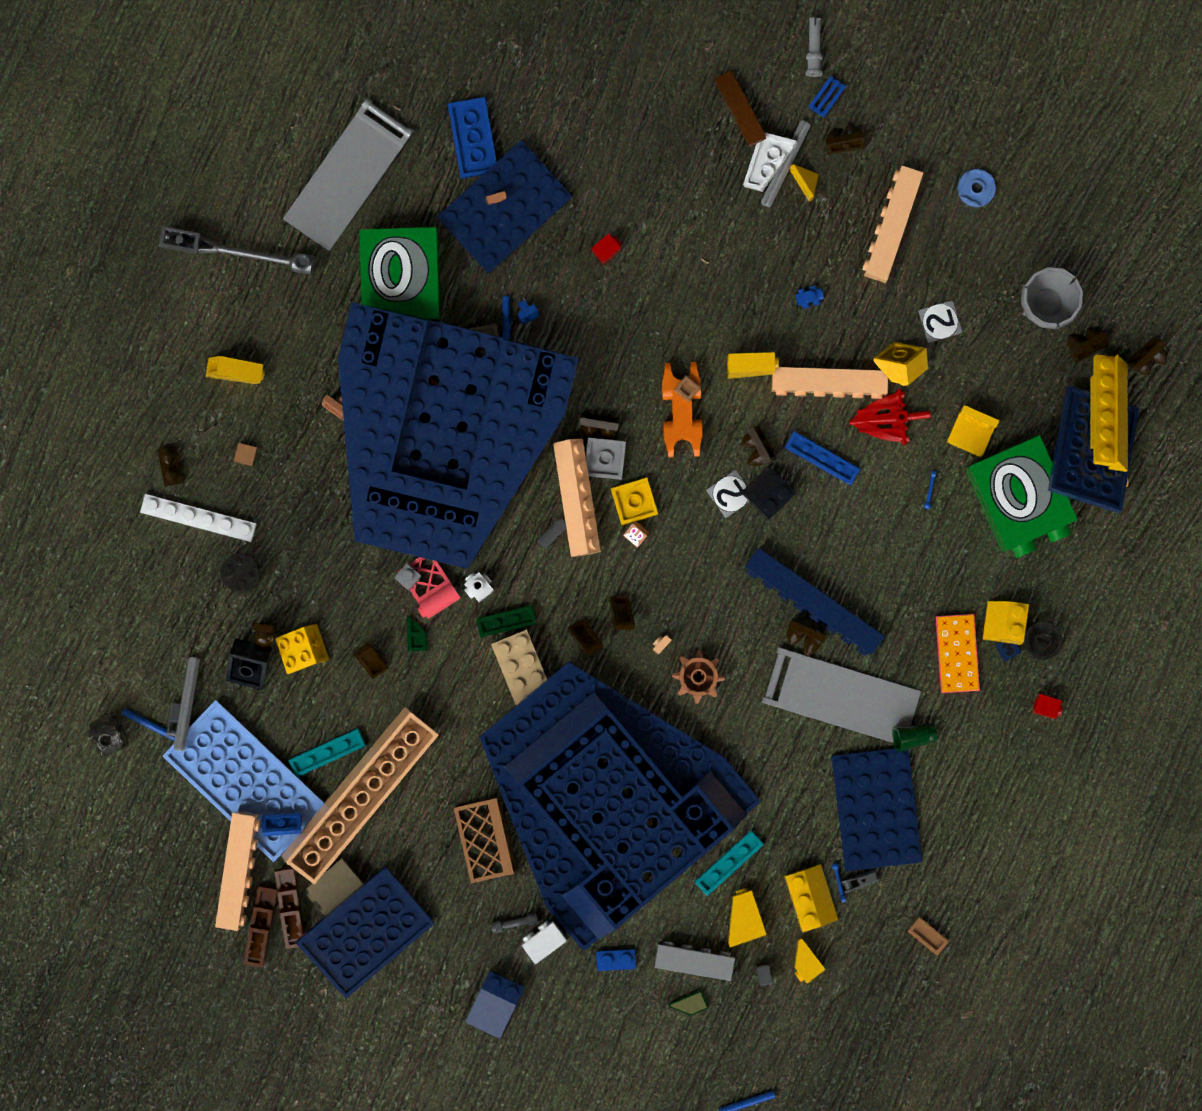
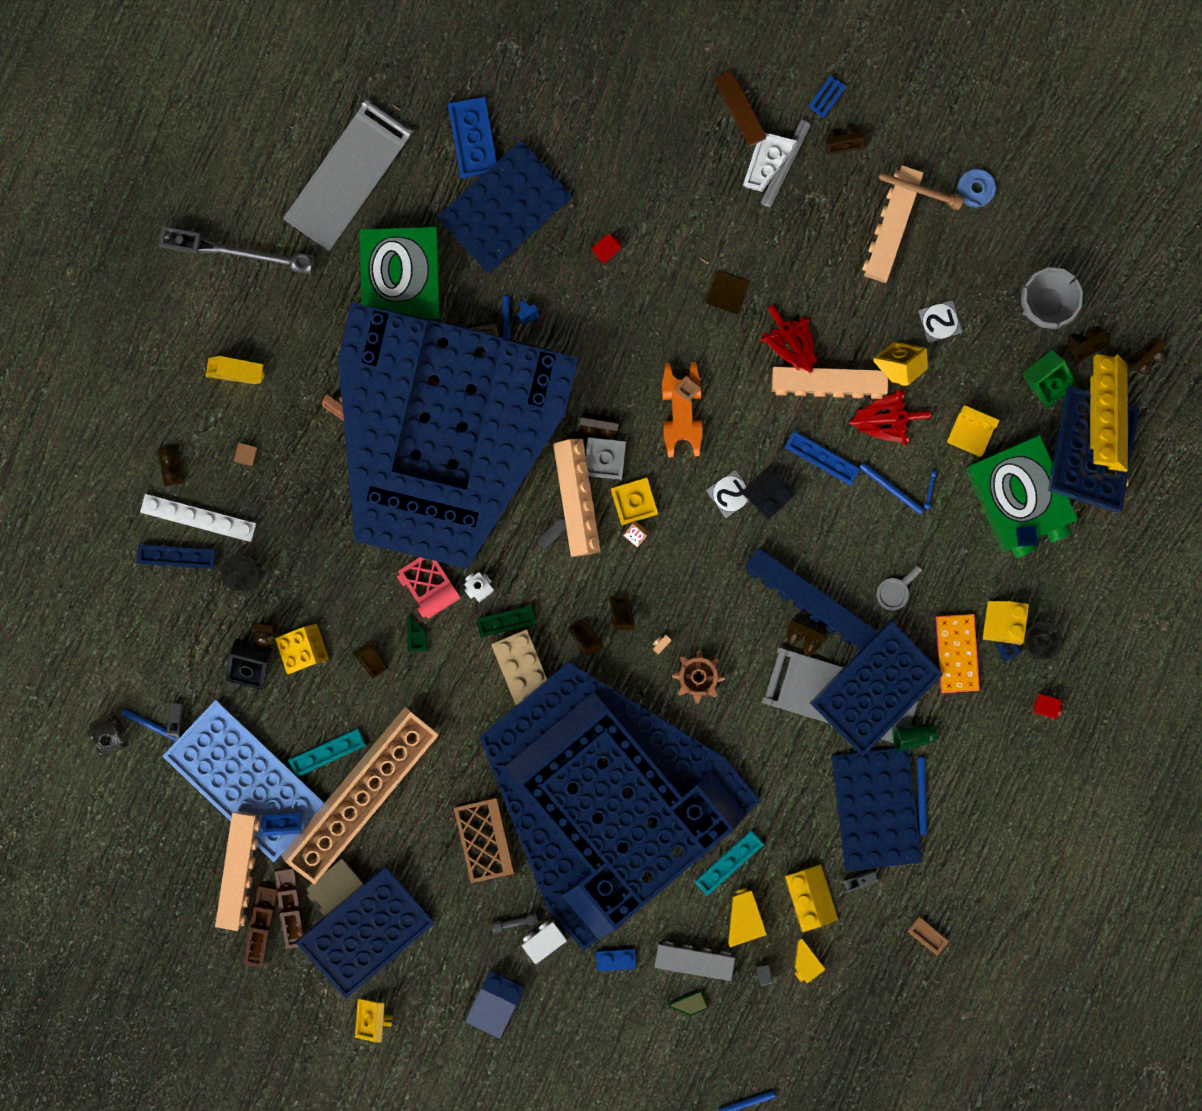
light grey axle [173,657,200,751] -> none
light grey plate [394,564,422,591] -> none
nougat tile [486,191,507,205] -> none
yellow slope [727,352,779,379] -> none
dark brown tile [741,426,777,466] -> none
yellow slope [789,164,819,202] -> none
blue piece [795,286,824,309] -> none
light grey pin [805,17,823,77] -> none
blue hinge [832,863,846,903] -> none
none -> dark blue plate [137,545,216,569]
none -> yellow tile [355,999,392,1042]
none -> dark brown sticker [706,271,749,314]
none -> red bar [760,305,817,374]
none -> dark blue plate [810,620,943,757]
none -> blue bar [859,462,924,515]
none -> light grey piece [876,566,922,611]
none -> medium nougat piece [879,173,963,210]
none -> blue bar [917,758,927,835]
none -> clear blue tile [1016,526,1038,547]
none -> green slope [1022,350,1077,408]

